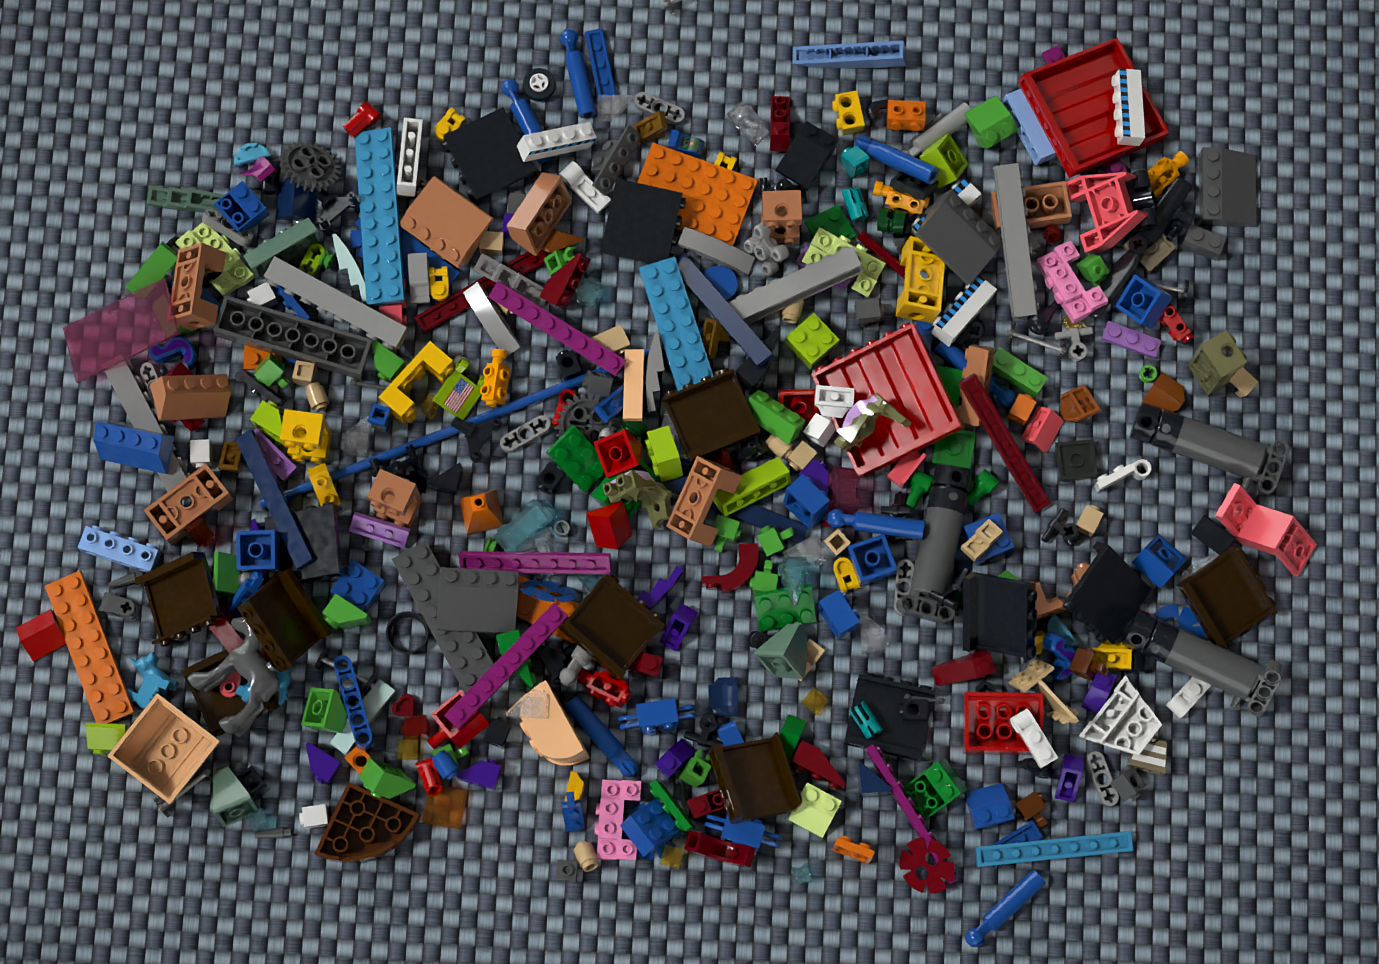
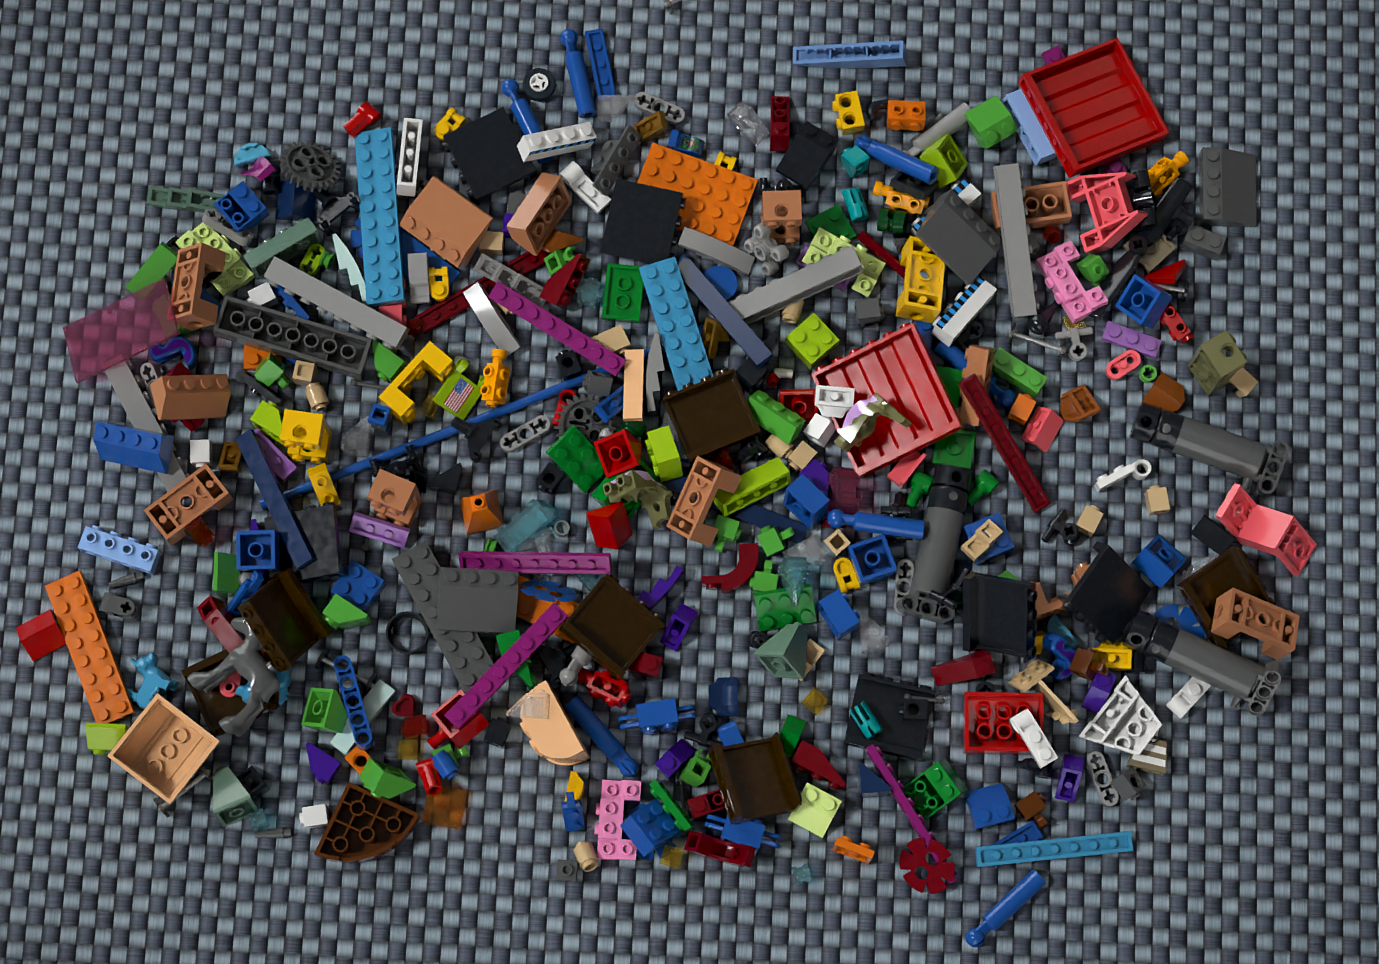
dark brown panel [135,552,223,647] -> none
dark purple slope [456,759,502,790] -> none
pearl dark grey plate [1055,439,1098,481] -> none
white brick [1111,68,1145,146] -> none
none -> clear red plate [405,319,423,337]
none -> green plate [602,263,643,323]
none -> arm [766,368,793,387]
none -> coral plate [1105,350,1141,380]
none -> red tile [1144,259,1187,284]
none -> tan brick [1144,485,1170,516]
none -> nougat plate [1211,588,1300,660]

